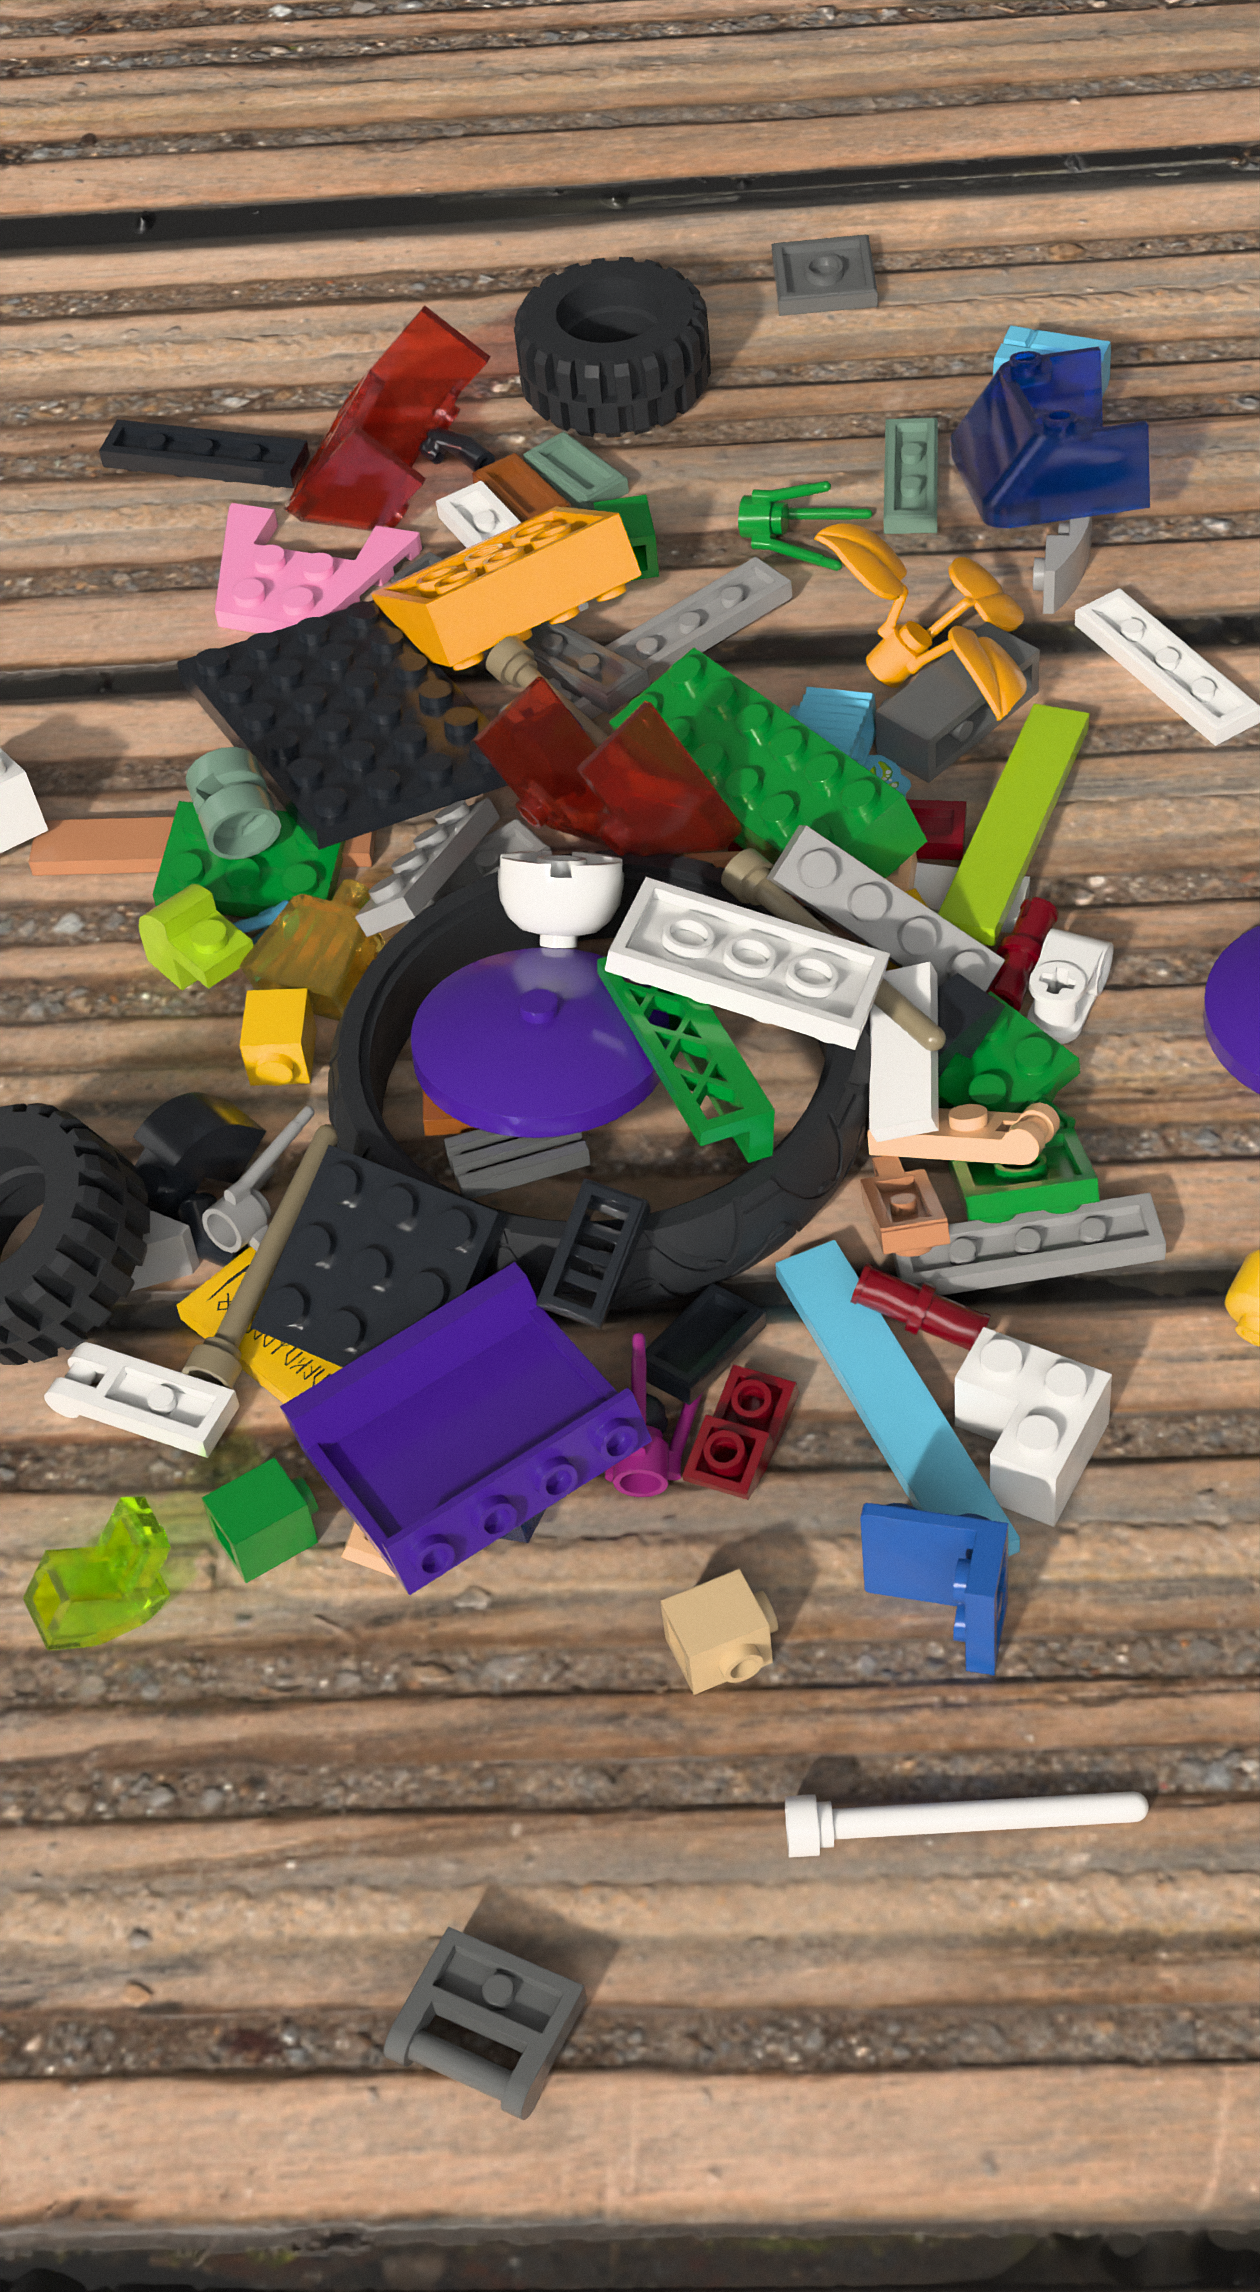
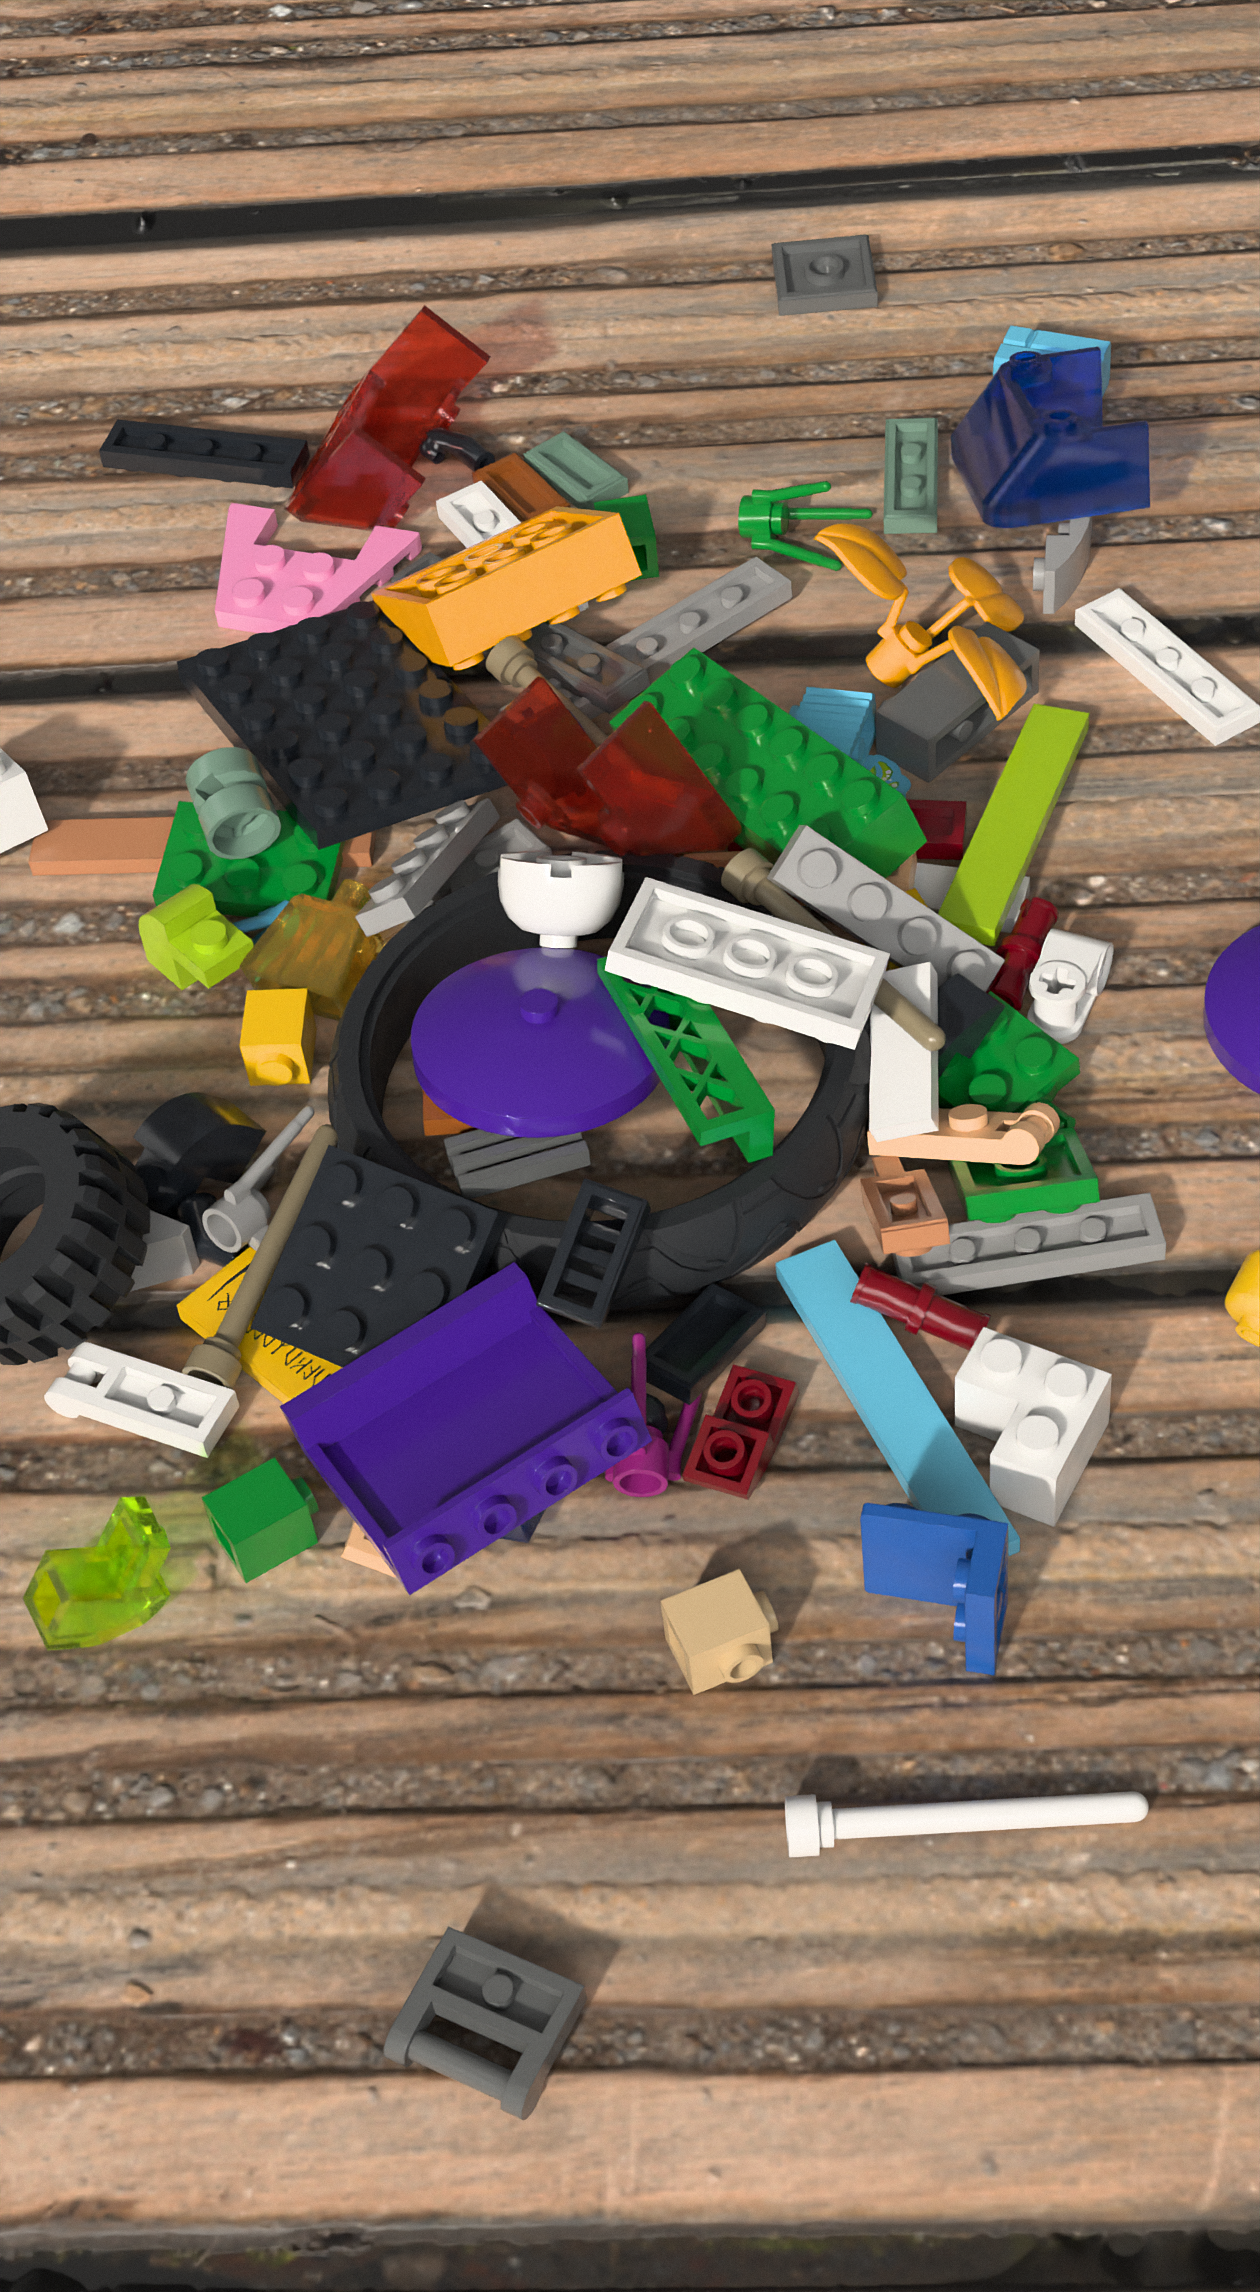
black tyre [514,257,711,438] -> none

